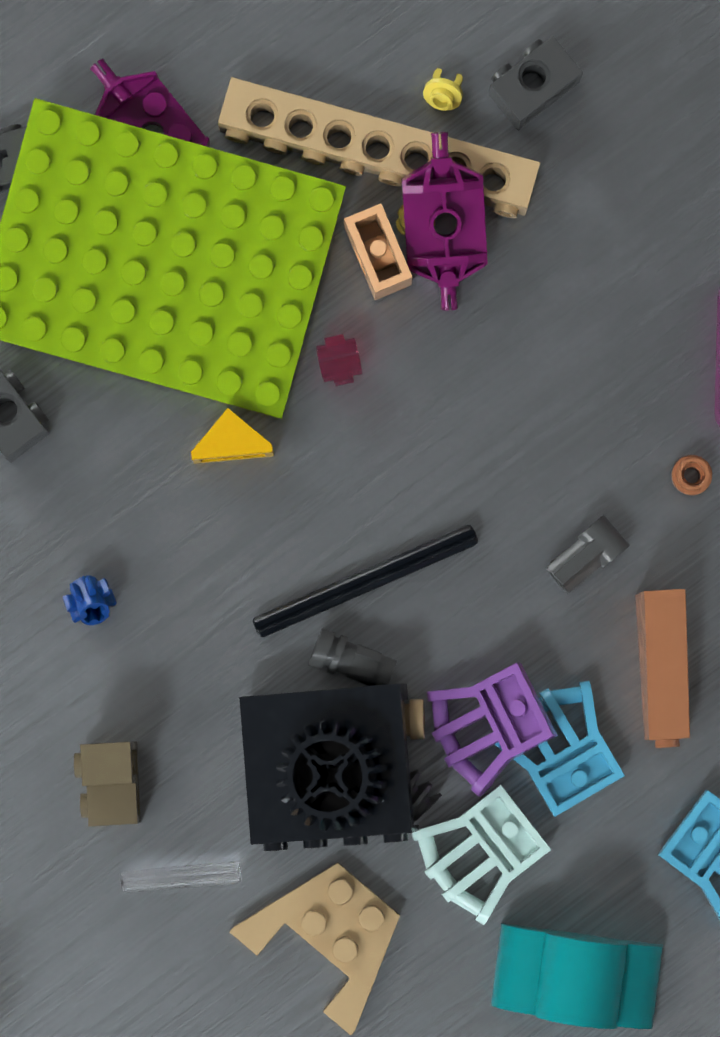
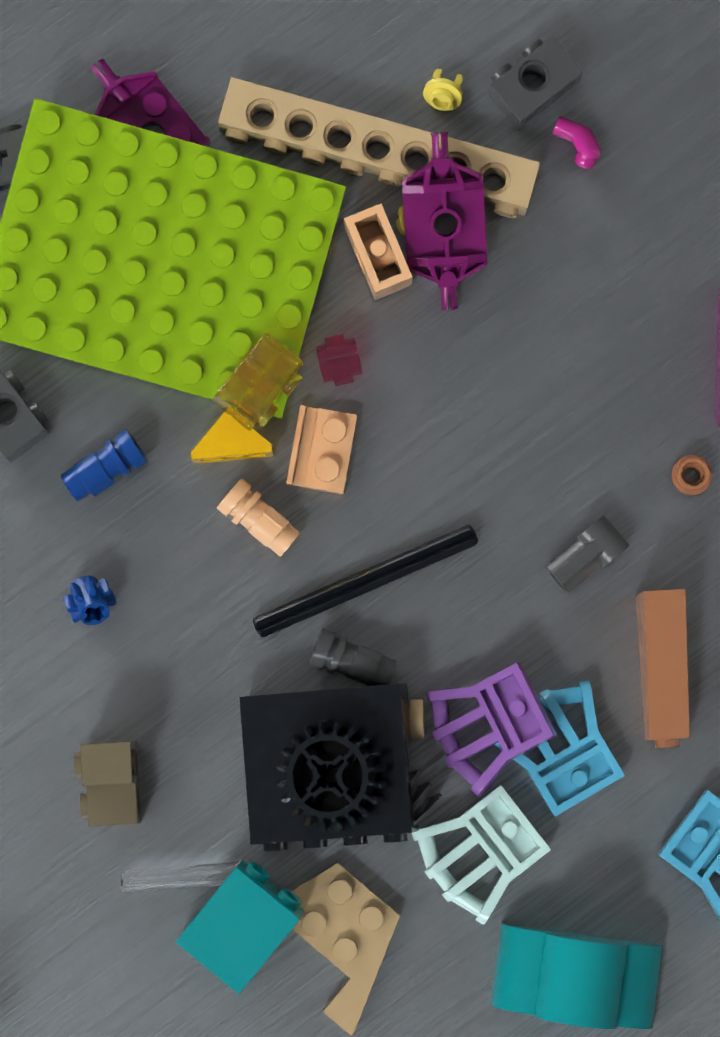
none -> blue axle [61,428,148,502]
none -> teal panel [176,860,305,994]
none -> clear yellow brick [212,333,304,431]
none -> light nougat axle [216,478,301,557]
none -> light nougat plate [286,405,357,495]
none -> dark pink arm [552,116,601,169]

